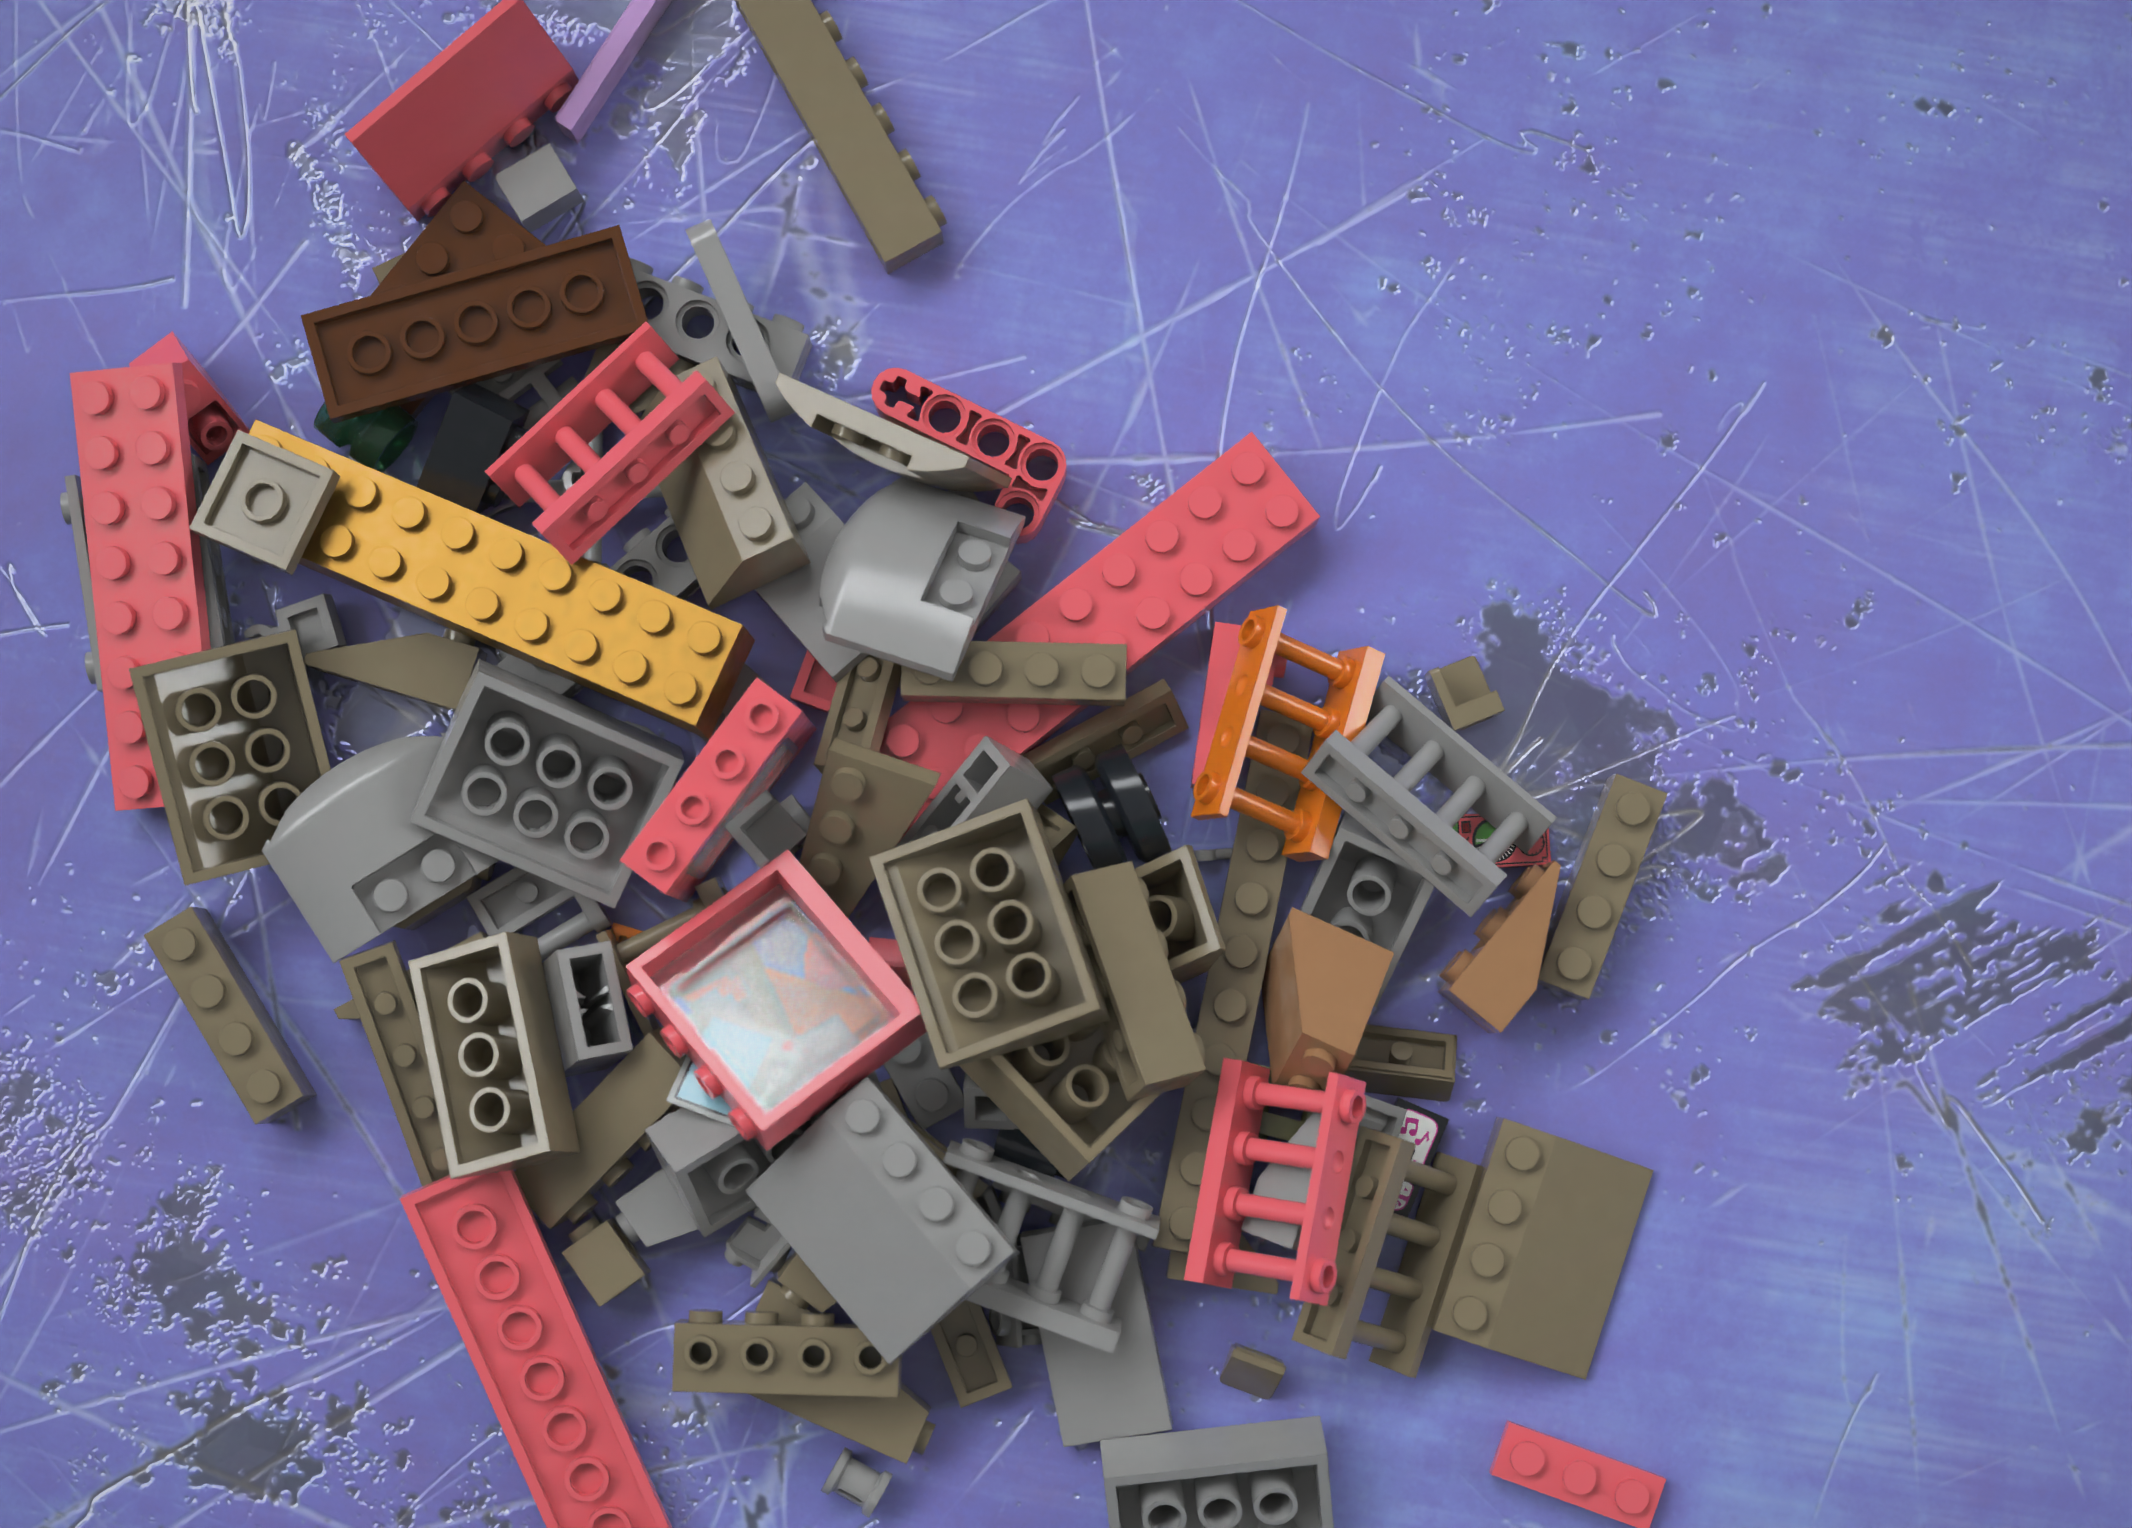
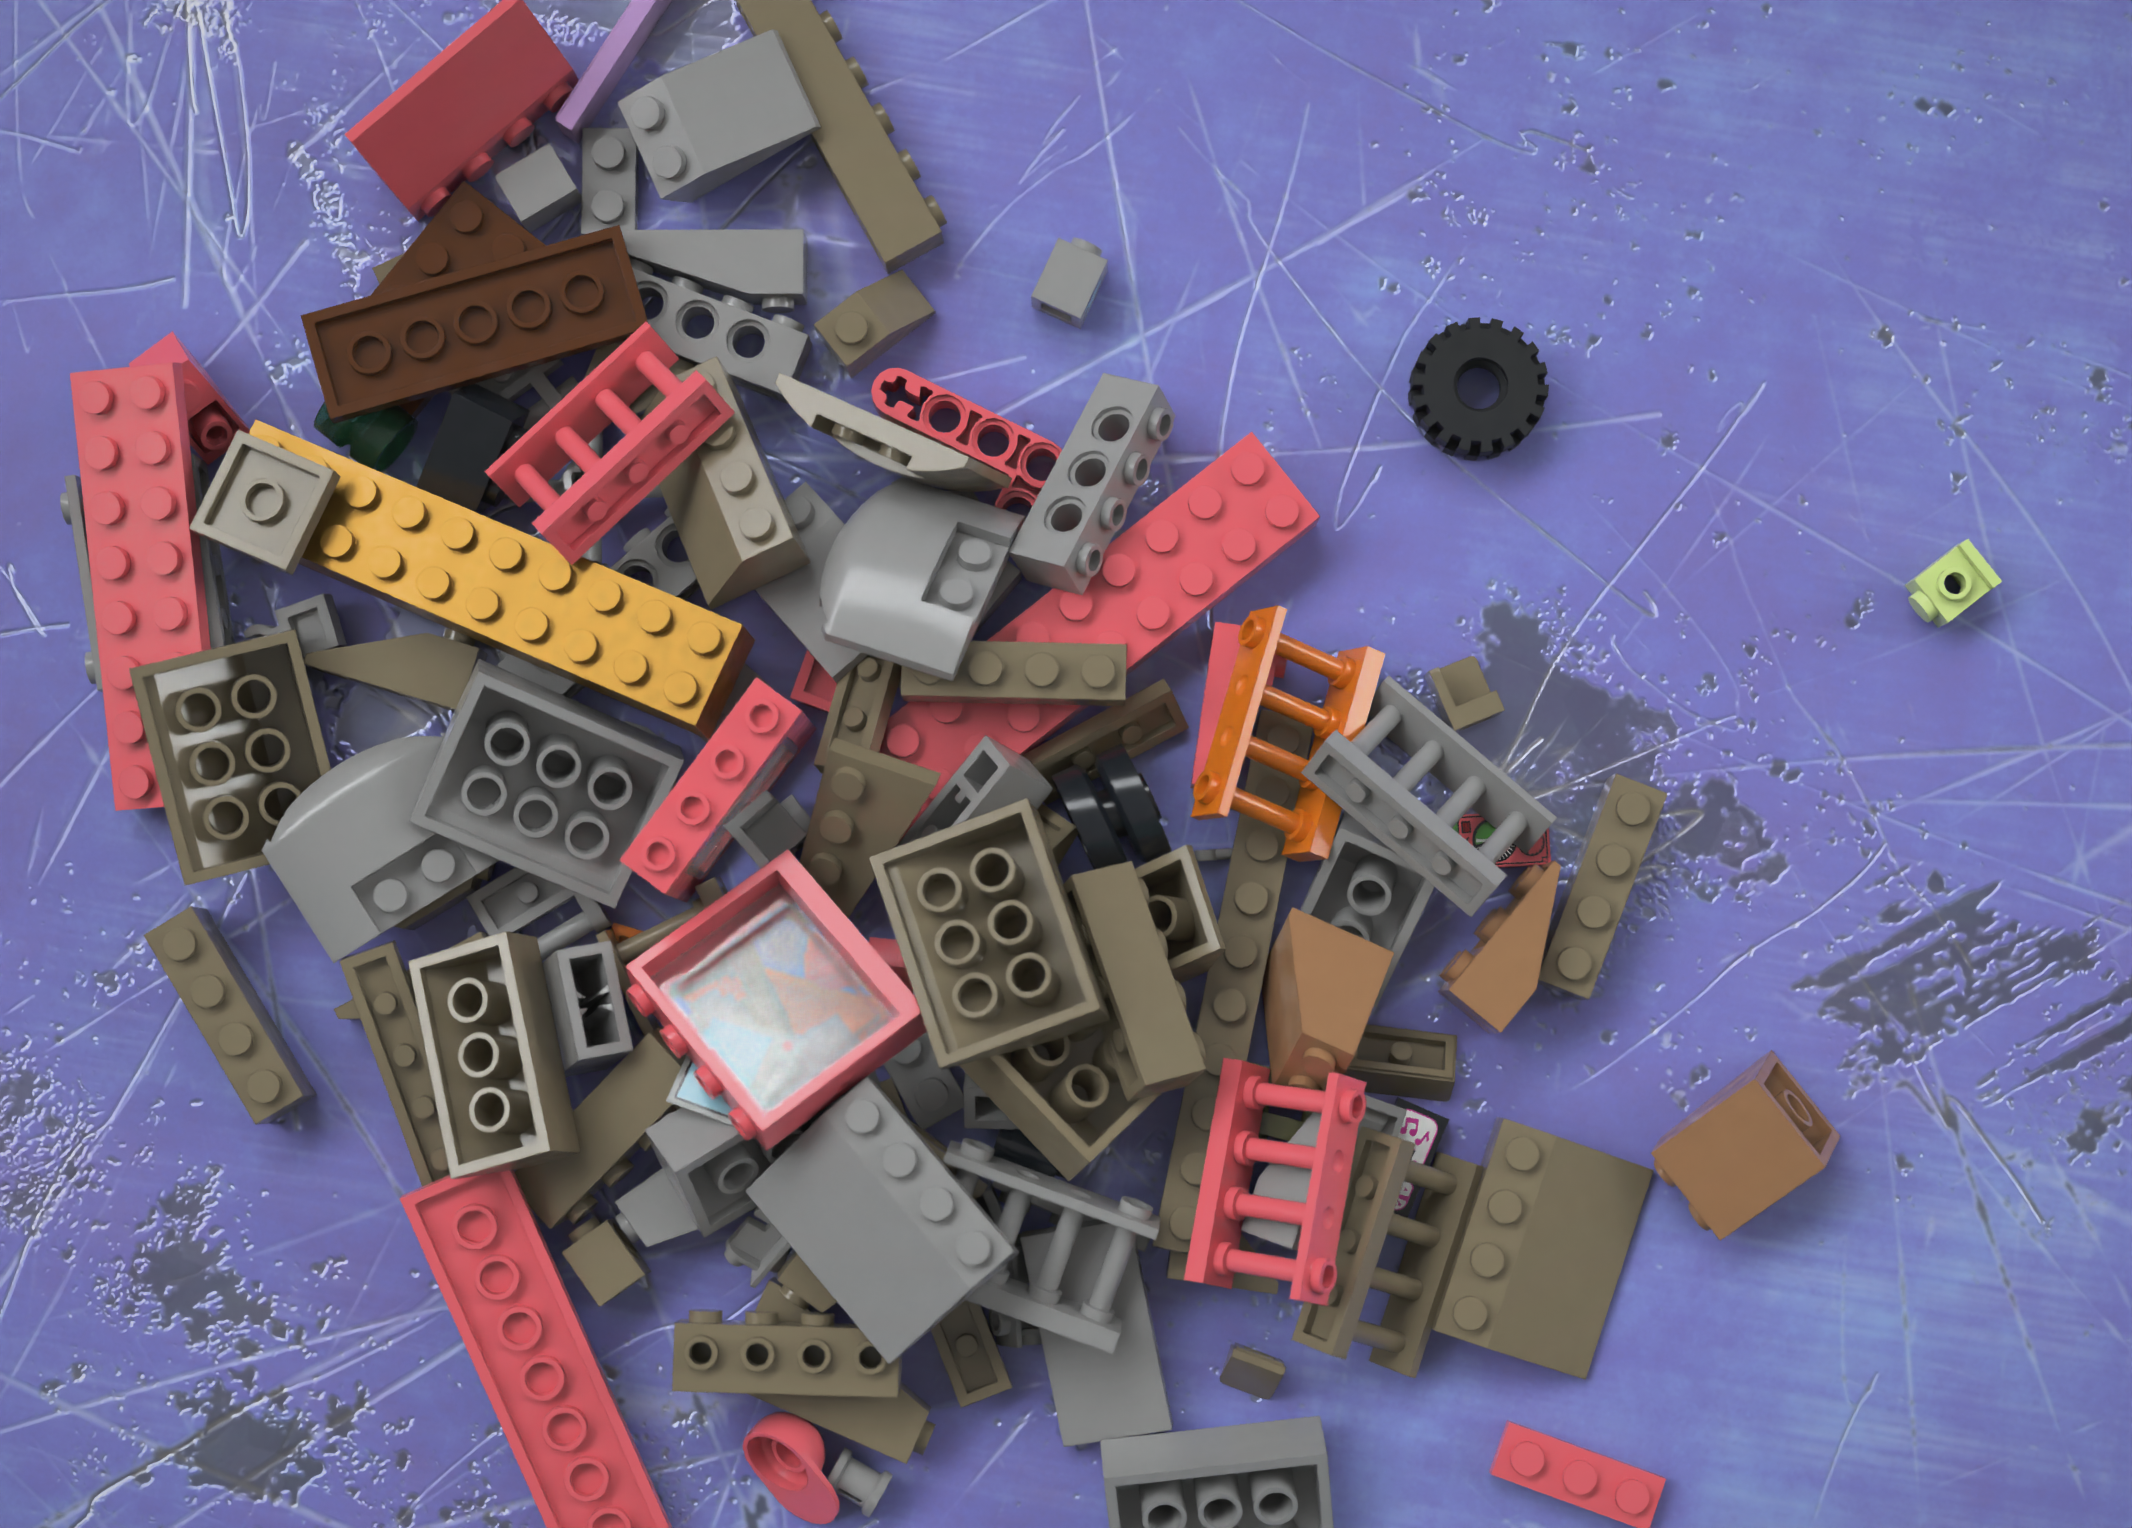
light grey beam [685,219,795,423] -> none
none -> light grey plate [581,128,639,235]
none -> light grey slope [586,229,807,313]
none -> light grey slope [618,29,821,203]
none -> coral cap [742,1412,840,1524]
none -> dark tan slope [814,270,936,378]
none -> light grey brick [1008,373,1175,595]
none -> light grey brick [1031,238,1108,329]
none -> black tyre [1408,317,1549,461]
none -> medium nougat slope [1651,1050,1840,1241]
none -> yellowish green brick [1905,539,2002,628]

